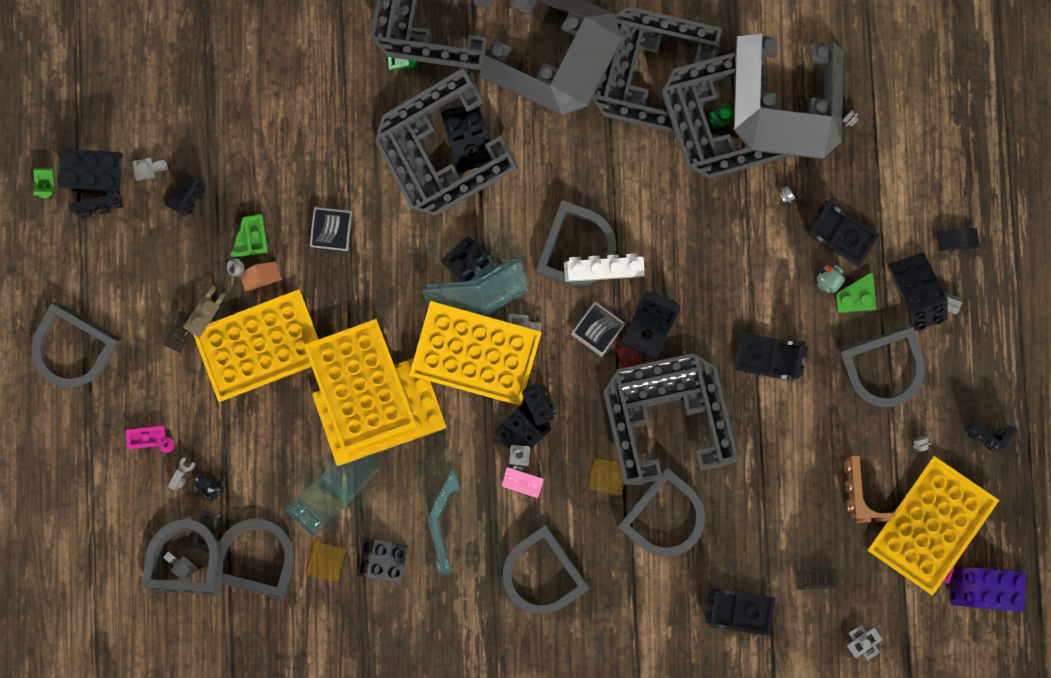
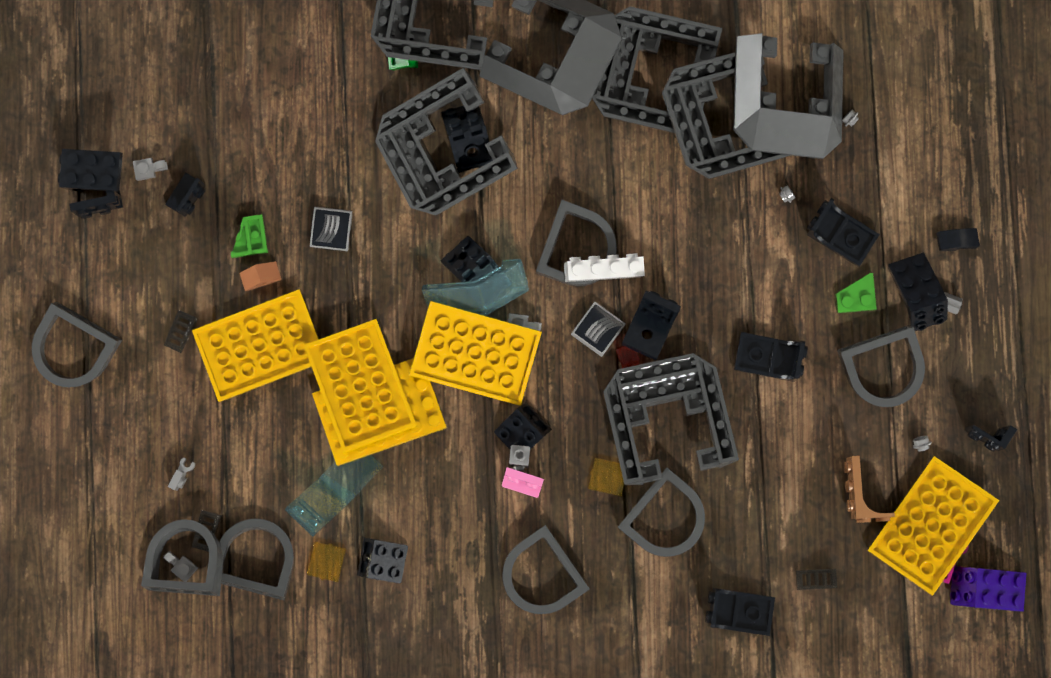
bright green bracket [33,168,56,198] -> none
dark pink hinge [126,426,175,453] -> none
dark tan hinge [183,285,226,338] -> none
black animal [193,471,225,502] -> none
light grey plate [227,258,244,277] -> none
clear light blue windscreen [427,471,461,576] -> none
black bracket [522,383,557,426] -> none
green bracket [708,102,734,131] -> none
sand green head [816,265,845,294] -> none
light grey piece [846,625,883,661] -> none

